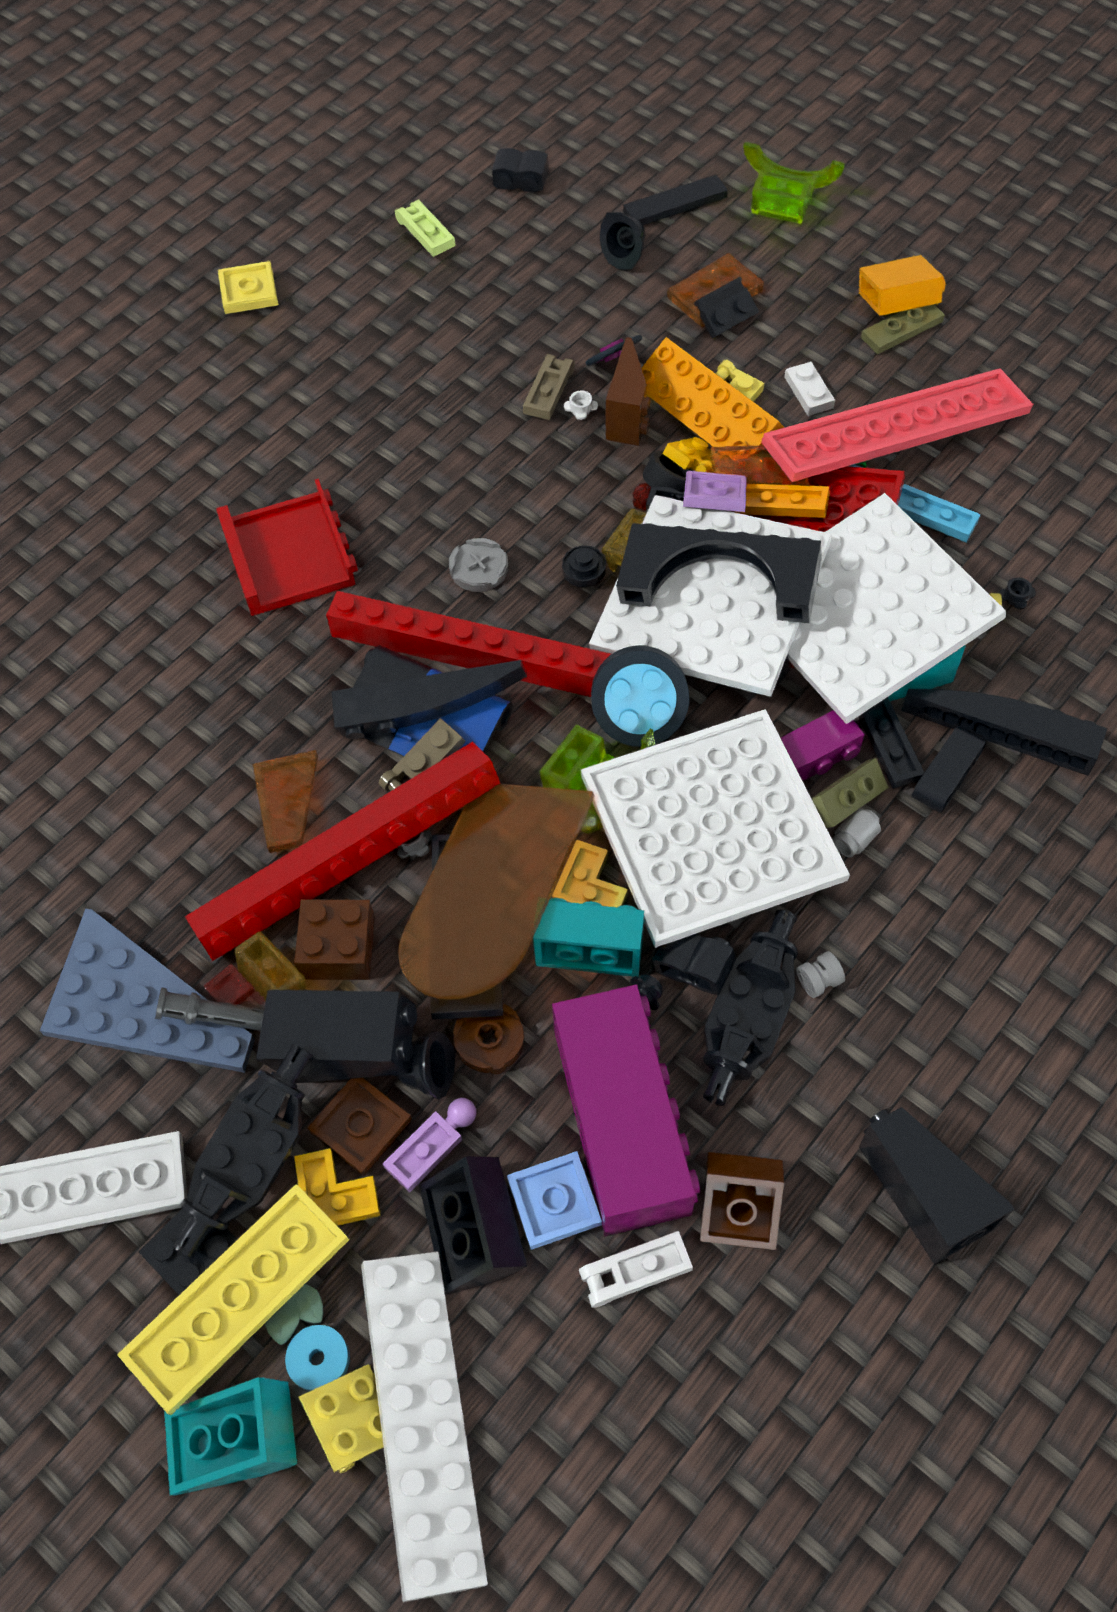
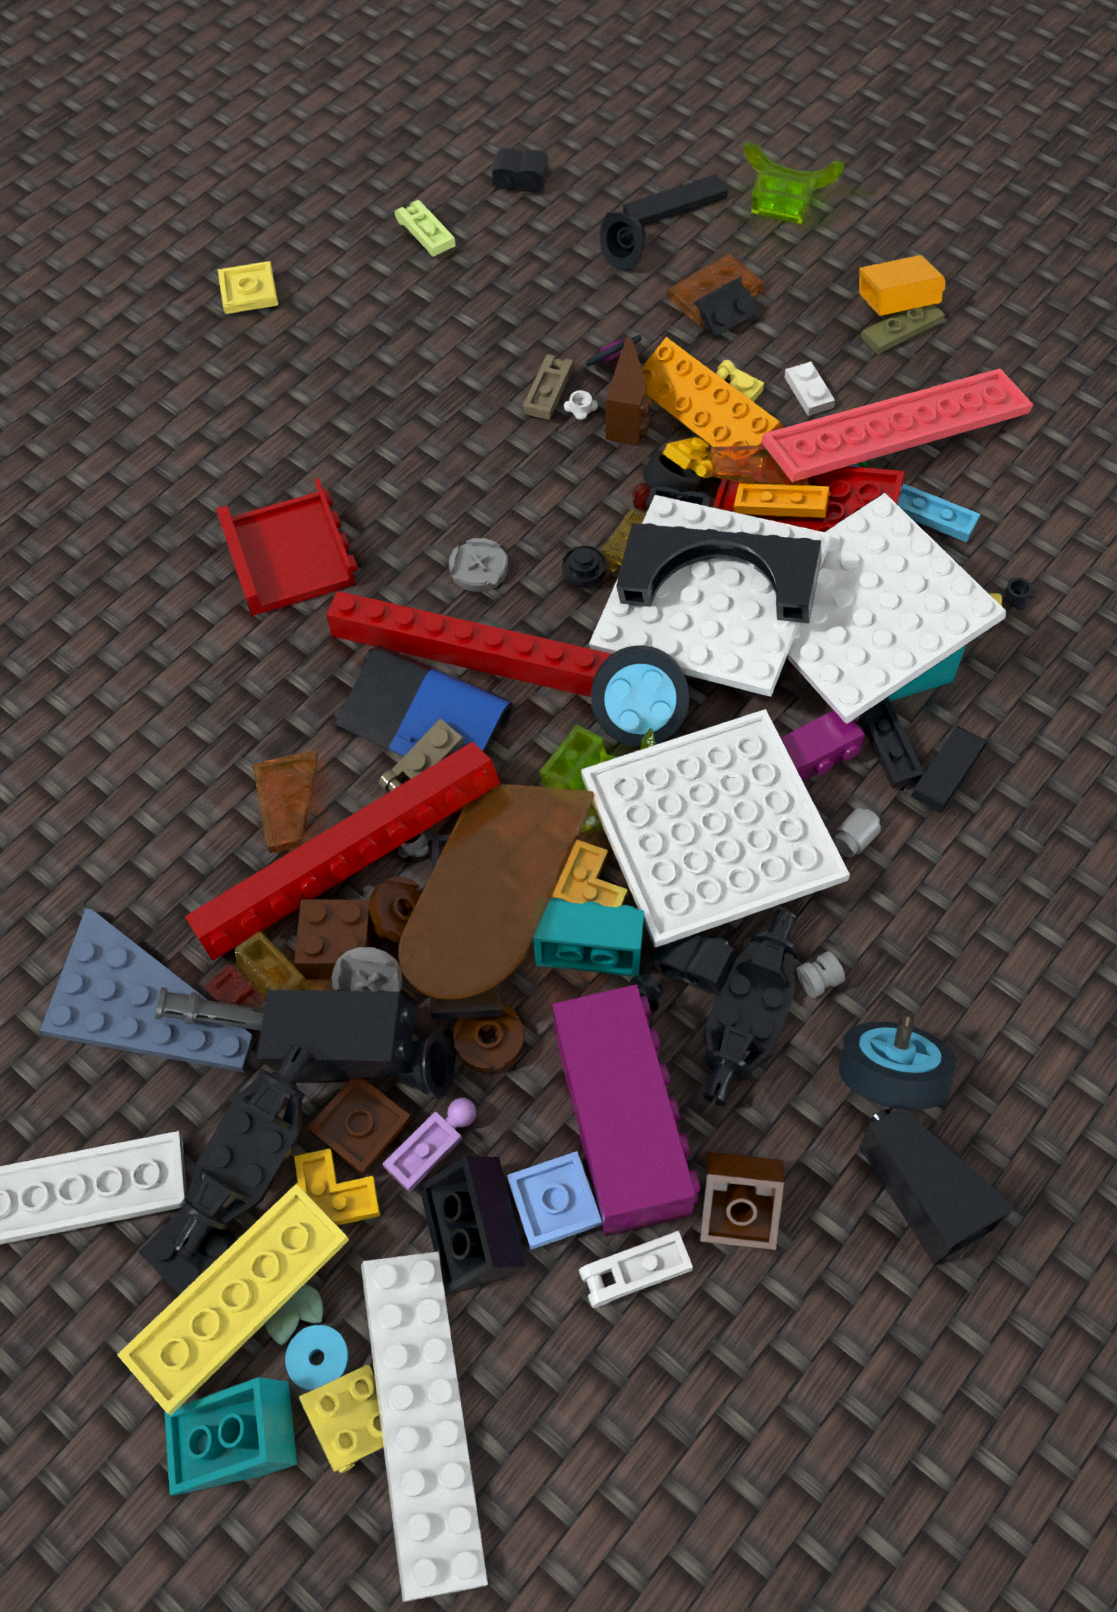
black slope [332,660,527,739] -> none
lavender tile [683,471,747,512] -> none
olive plate [812,758,889,828] -> none
black slope [901,689,1108,776] -> none
none -> light grey tile [331,947,403,992]
none -> reddish brown plate [369,877,432,945]
none -> black wheel [839,1010,956,1110]

